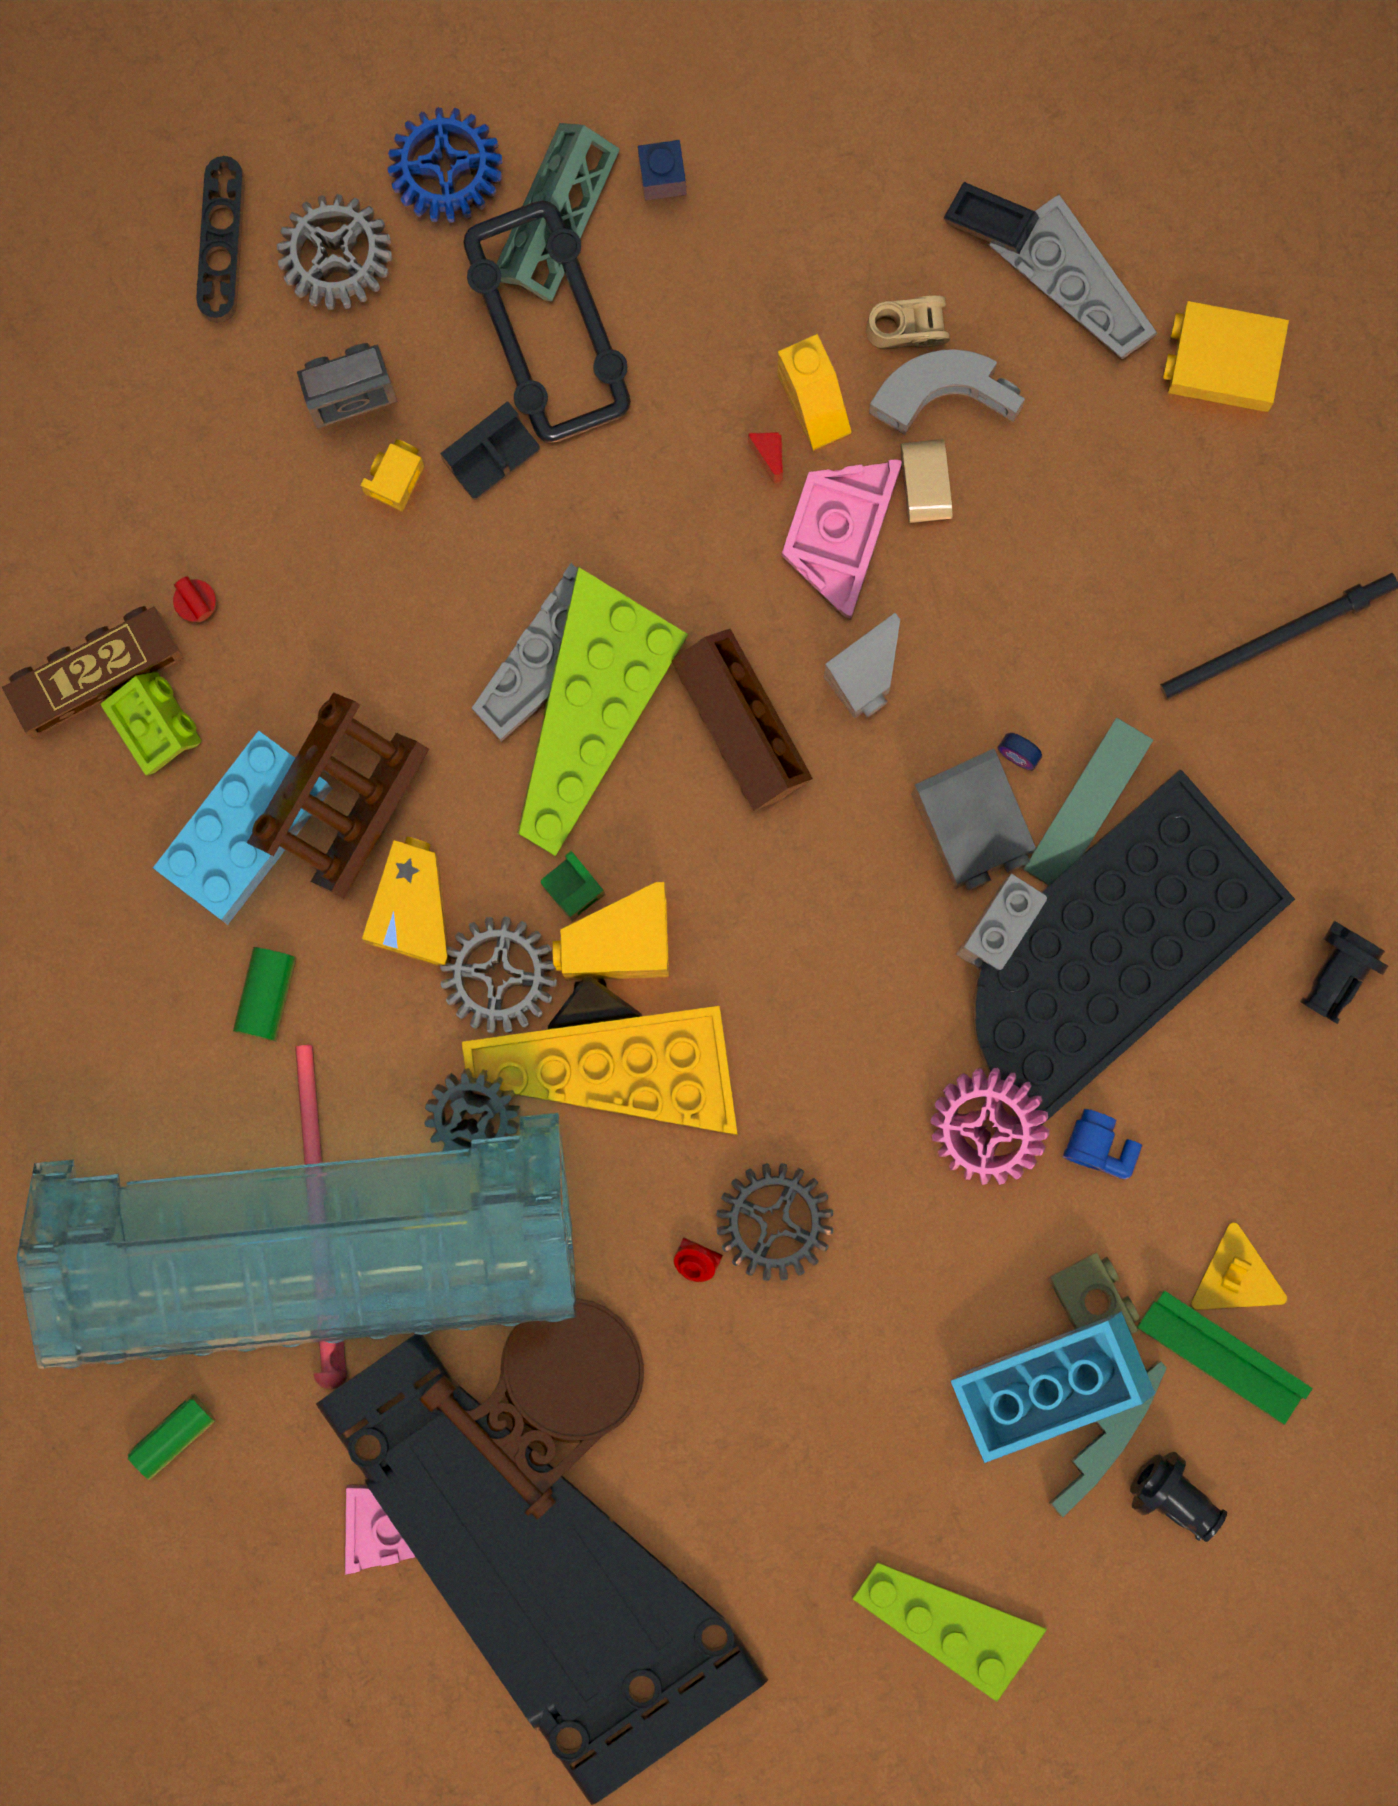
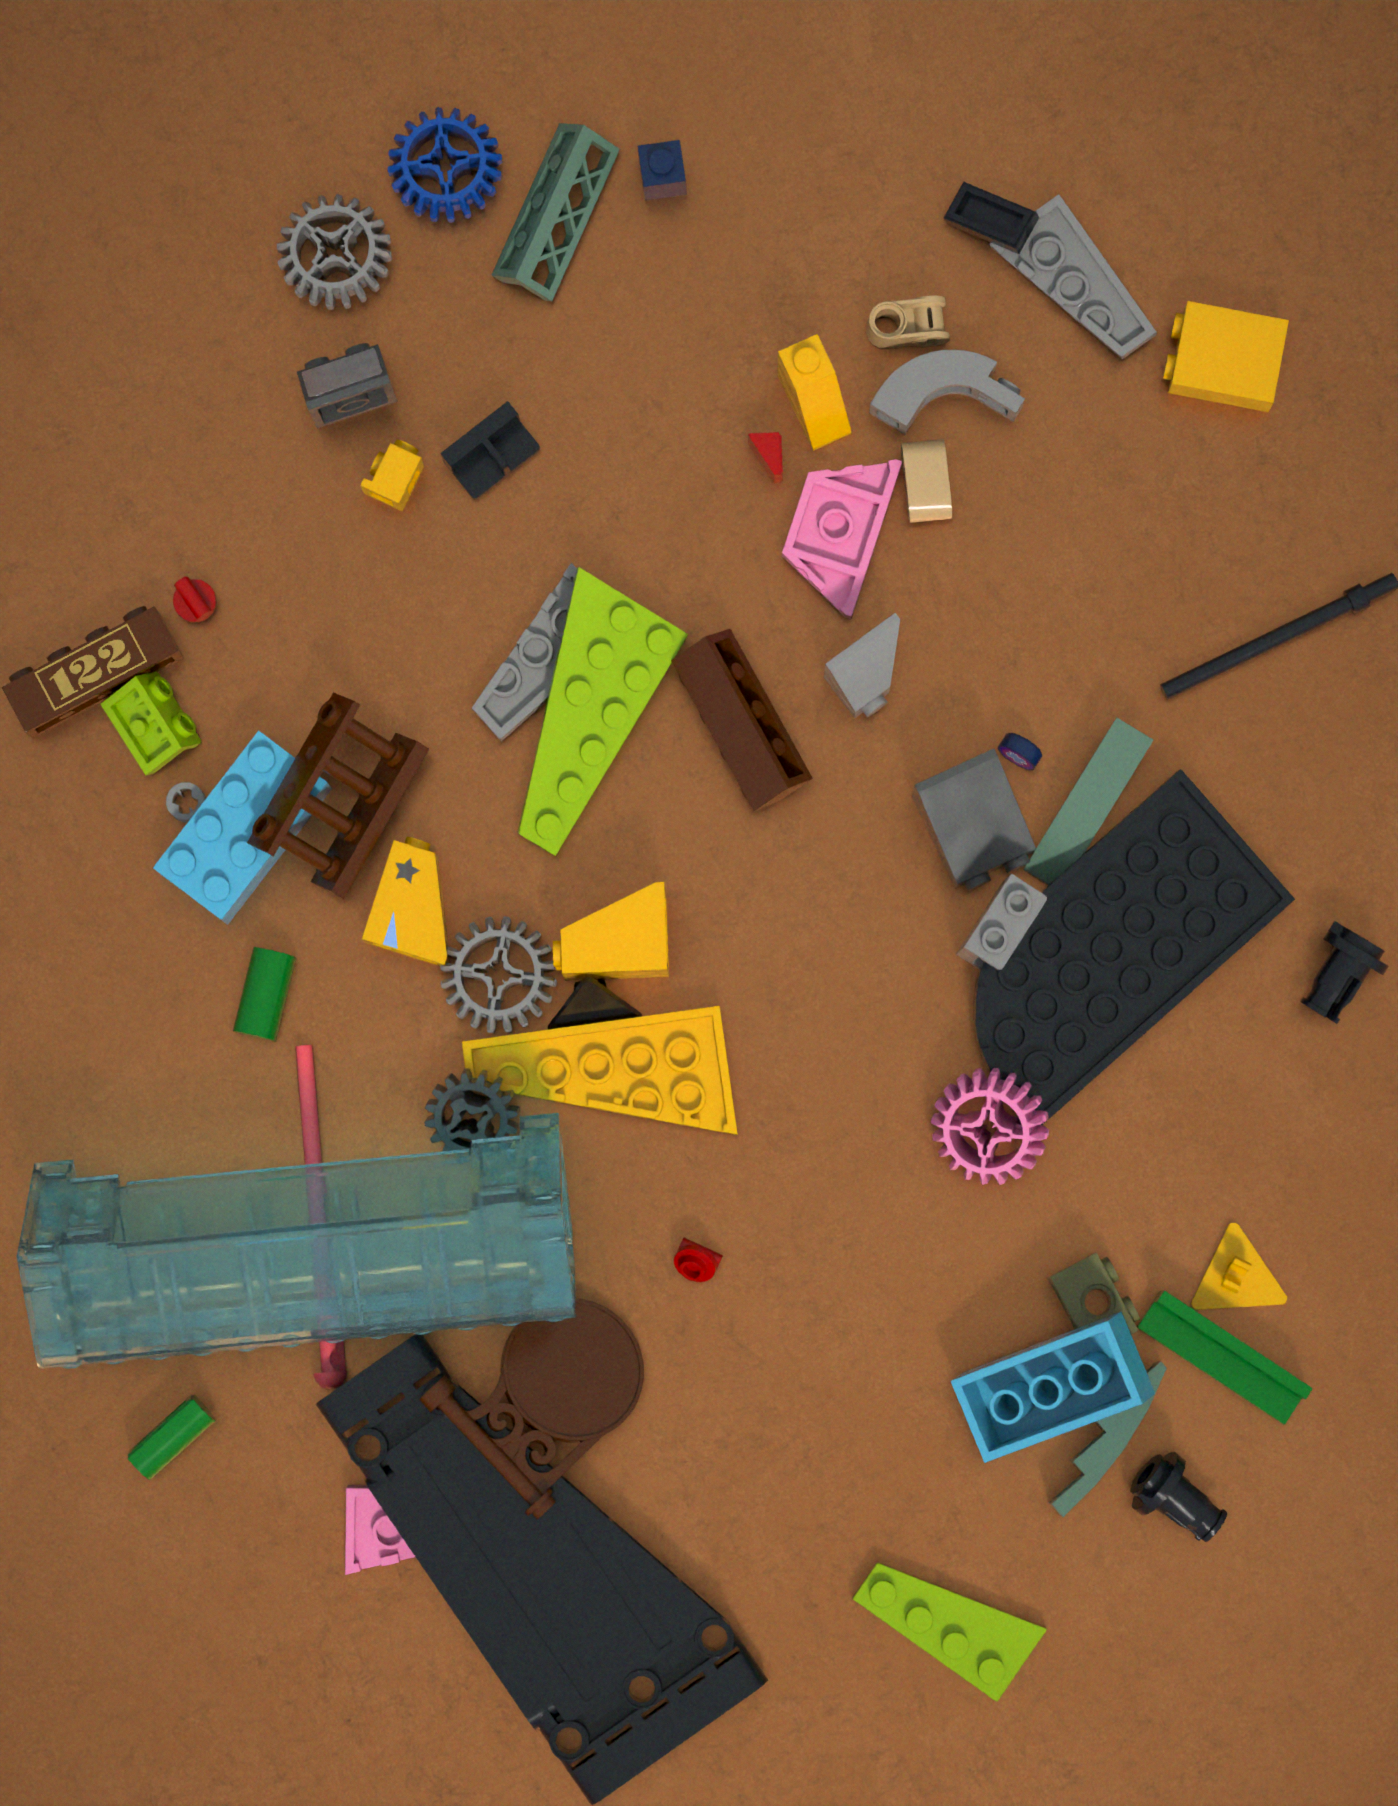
black beam [196,156,245,323] -> none
black bar [463,200,631,443] -> none
green panel [541,851,605,921] -> none
dark grey gear [716,1163,833,1281] -> none
blue piece [1062,1109,1142,1179] -> none
none -> light grey bush [166,782,206,823]

